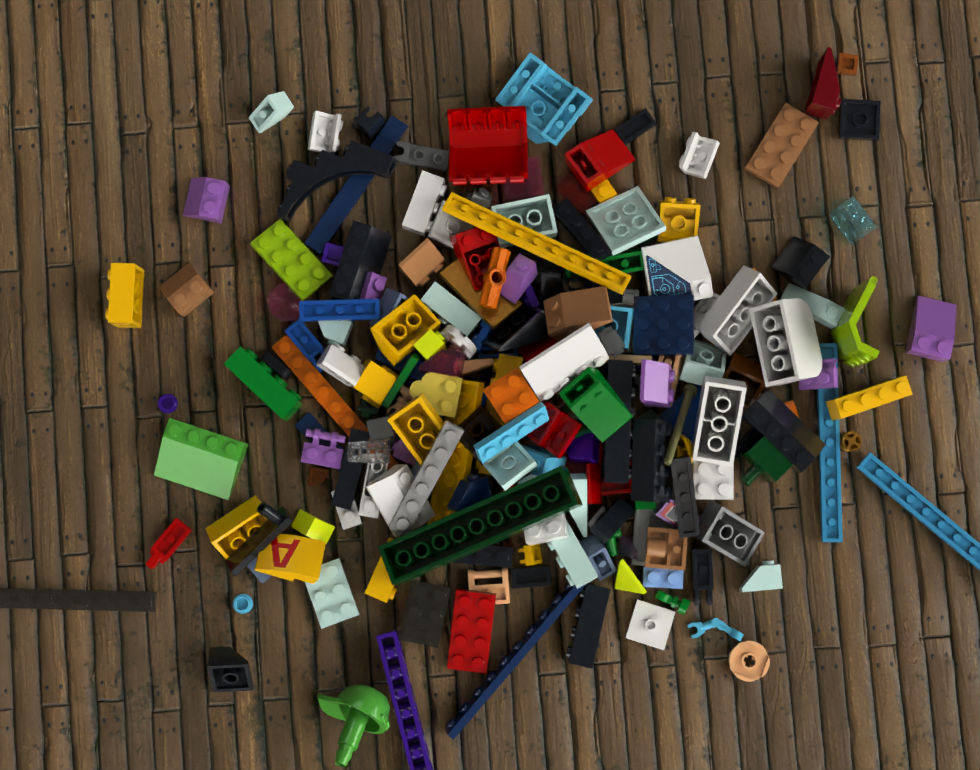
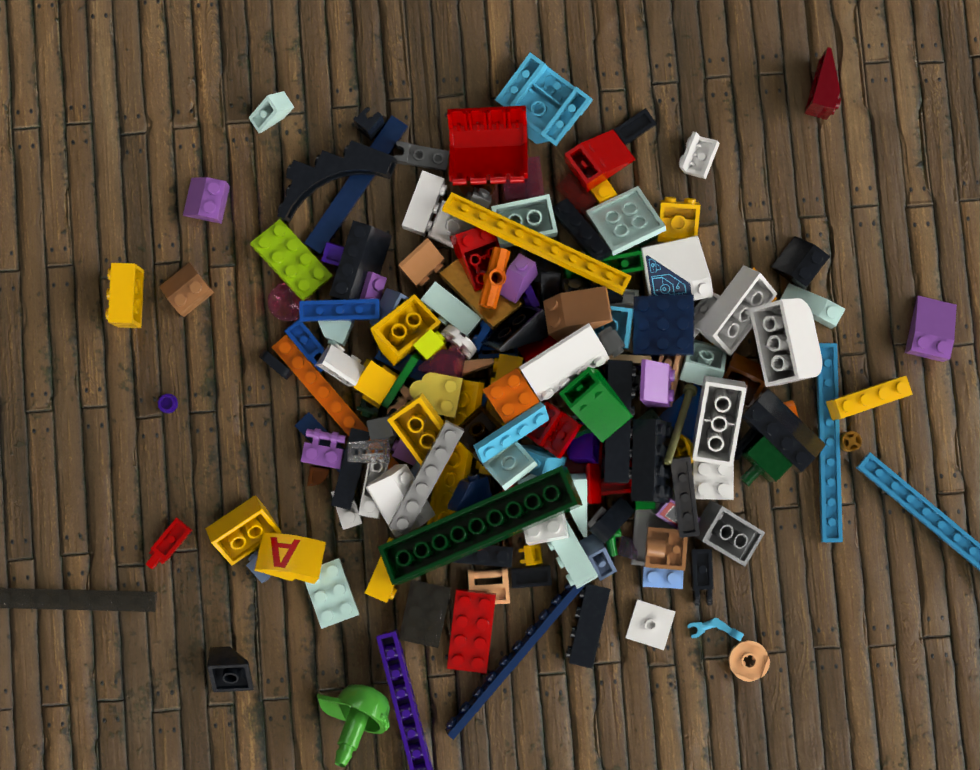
bright green slope [154,418,249,500] -> none
green brick [224,346,303,421] -> none
black piece [226,502,293,576] -> none
medium azure plate [233,594,253,614] -> none
neon yellow slope [291,509,335,545] -> none
white bracket [308,111,343,154] -> none
neon yellow slope [614,559,647,594] -> none
green piece [655,590,691,615] -> none
light aqua slope [739,560,783,592] -> none
medium nougat plate [744,103,819,189] -> none
medium lavender plate [798,358,838,390] -> none
clear light blue bracket [829,196,877,245] -> none
lime hinge [830,276,880,368] -> none
dark orange plate [836,53,859,76] -> none
black plate [838,99,881,141] -> none

